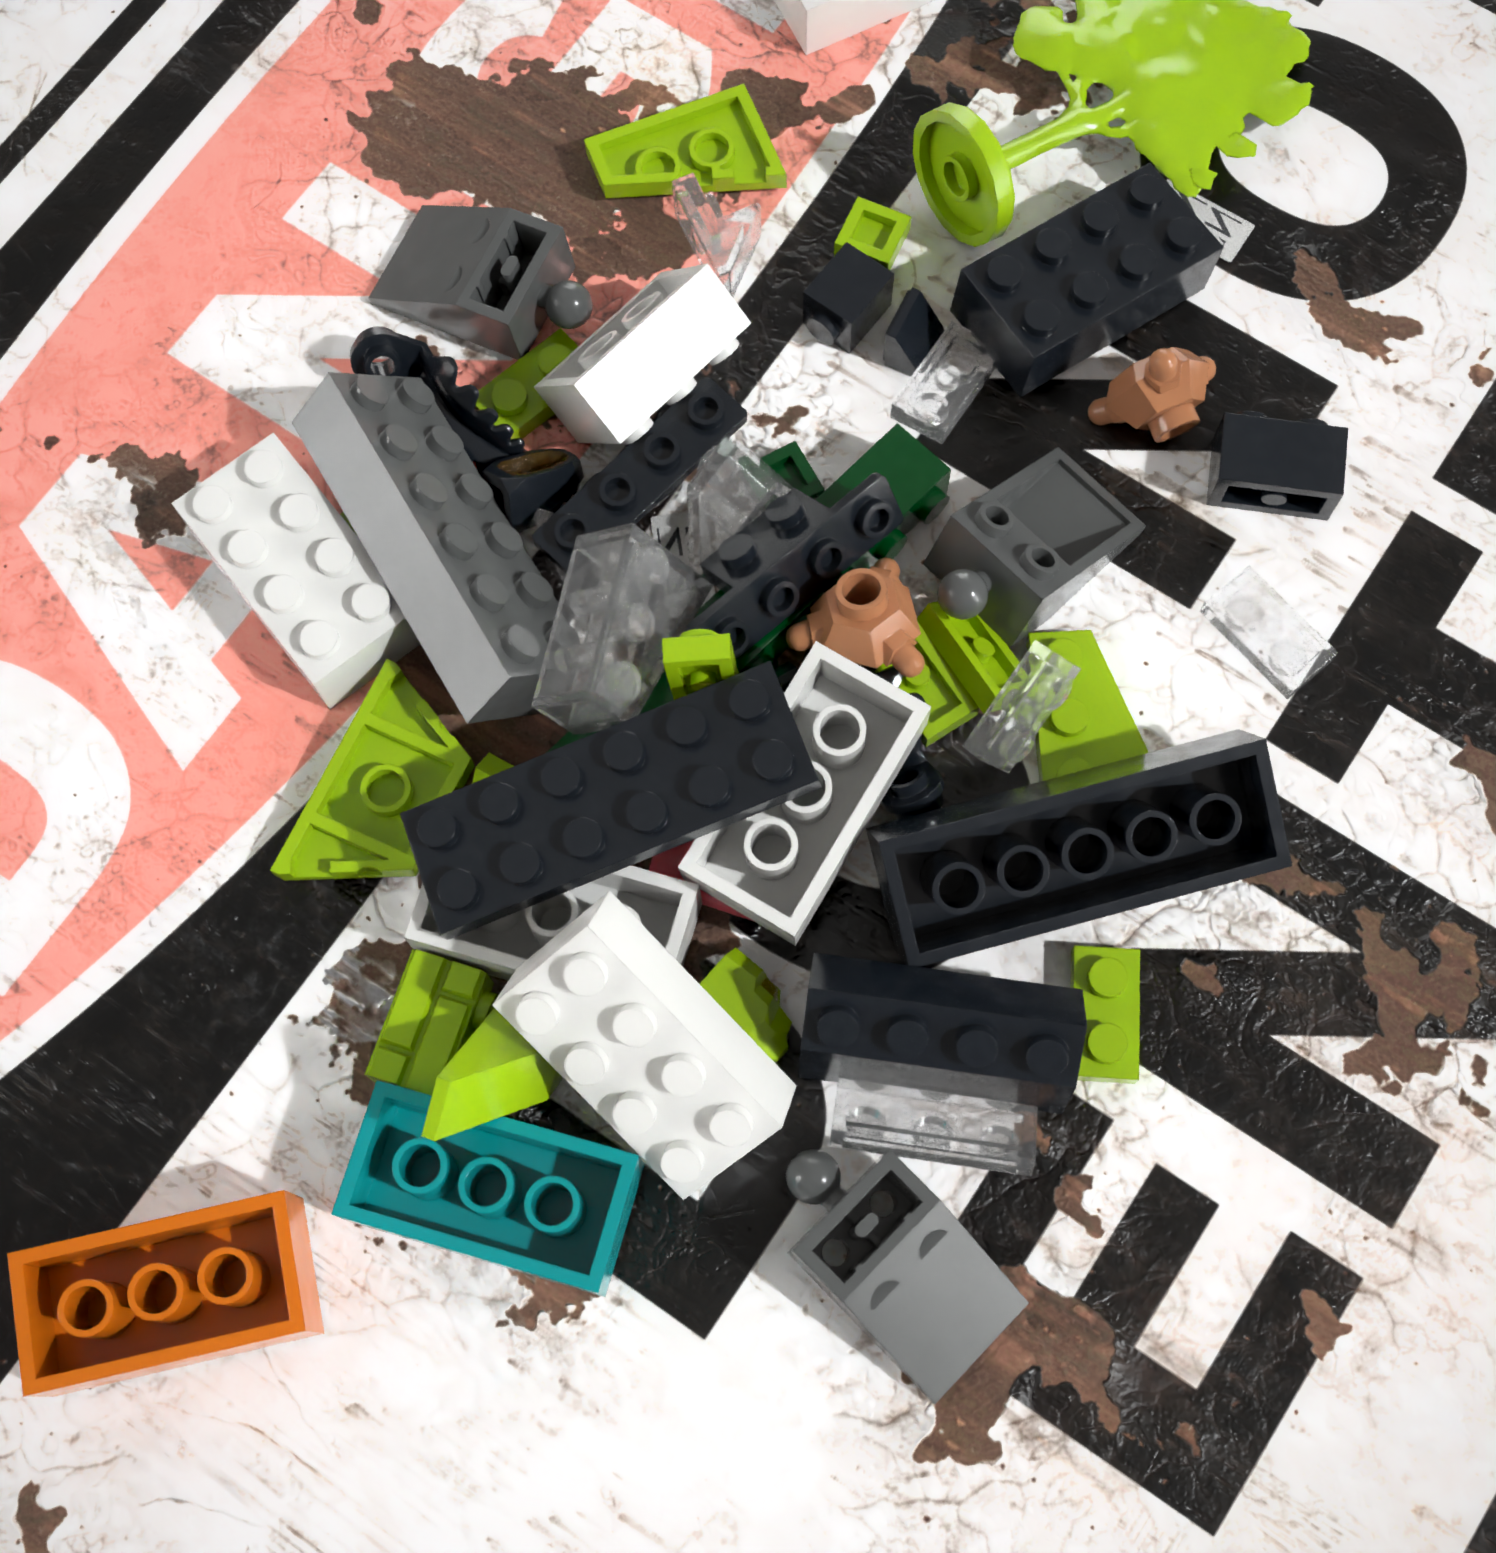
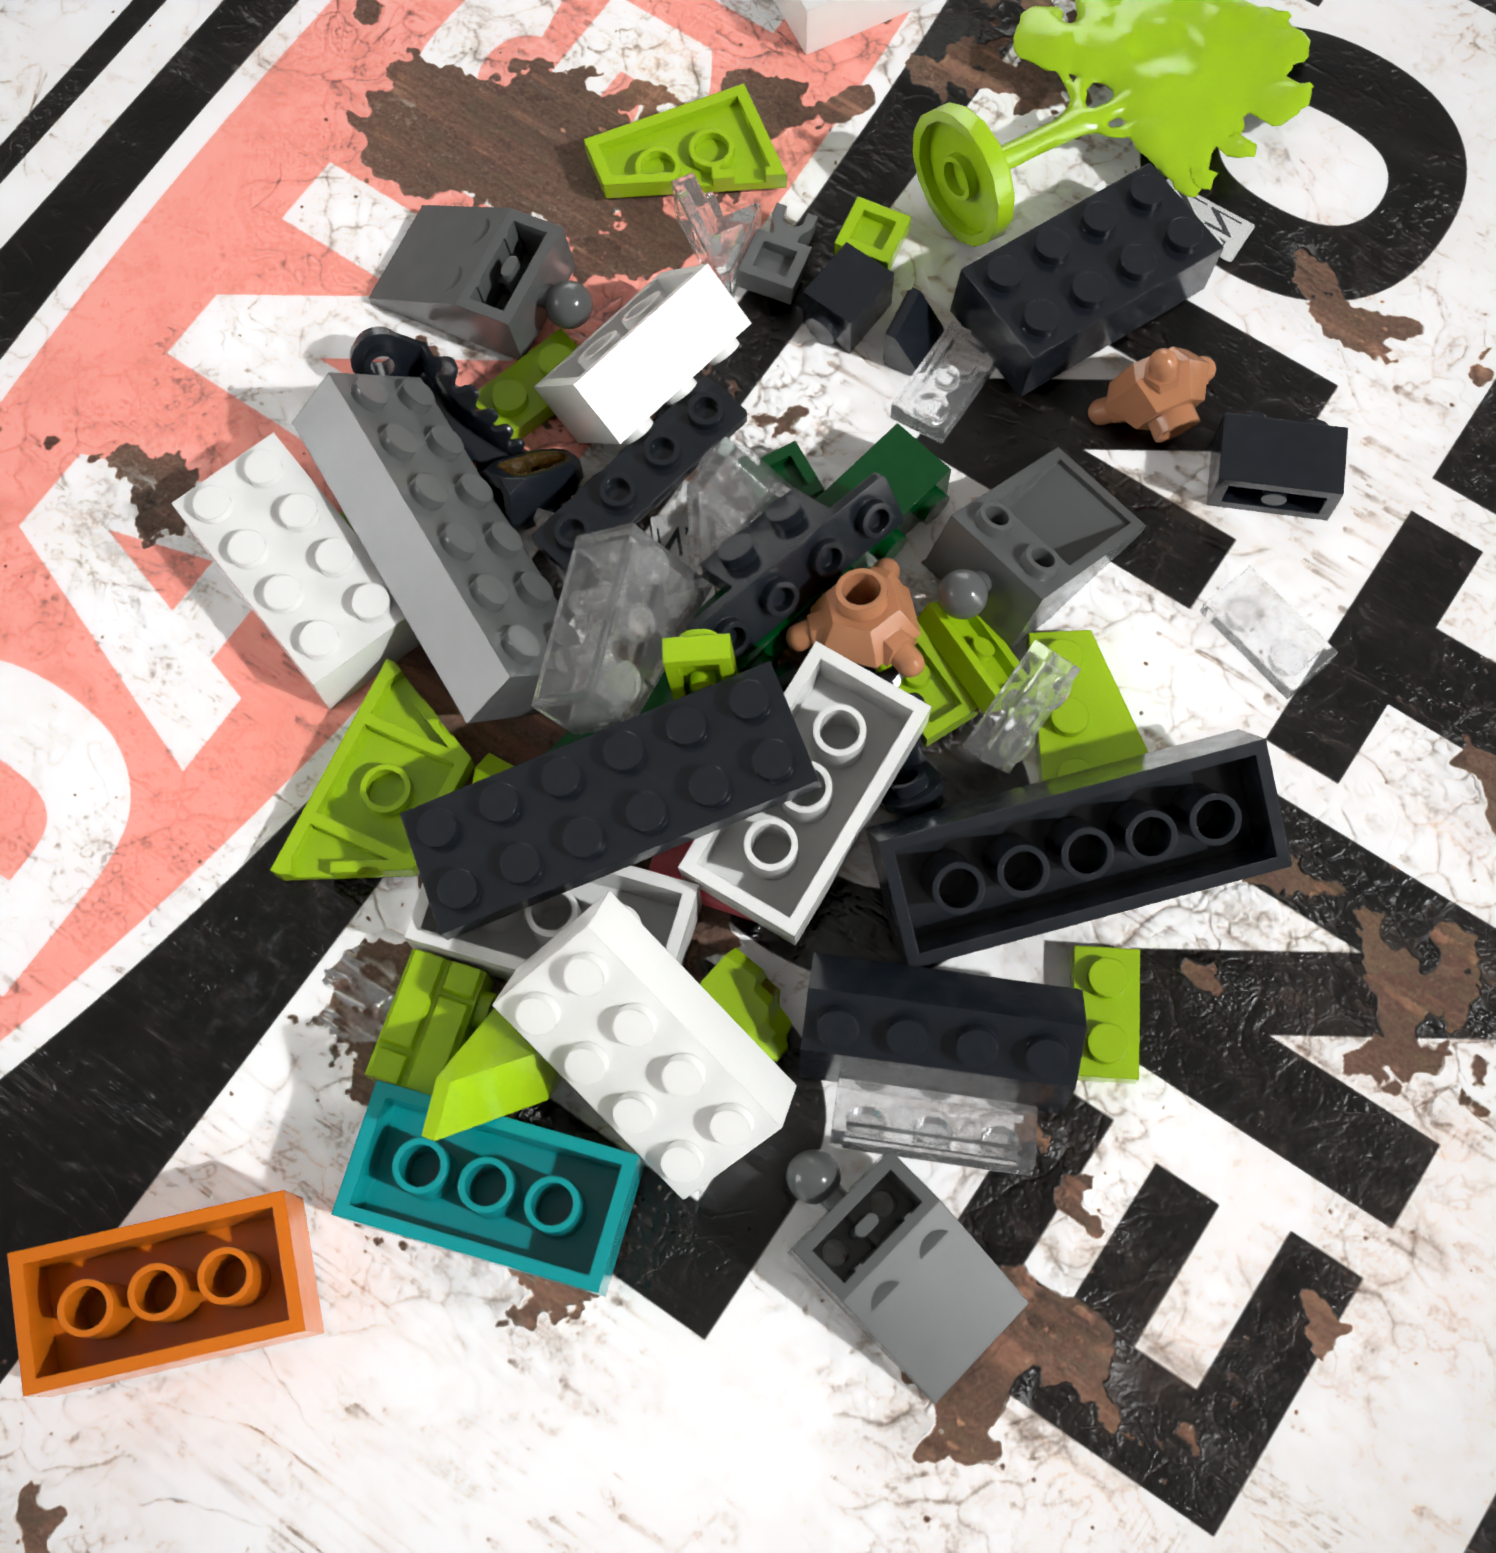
none -> dark grey plate [735,203,818,304]

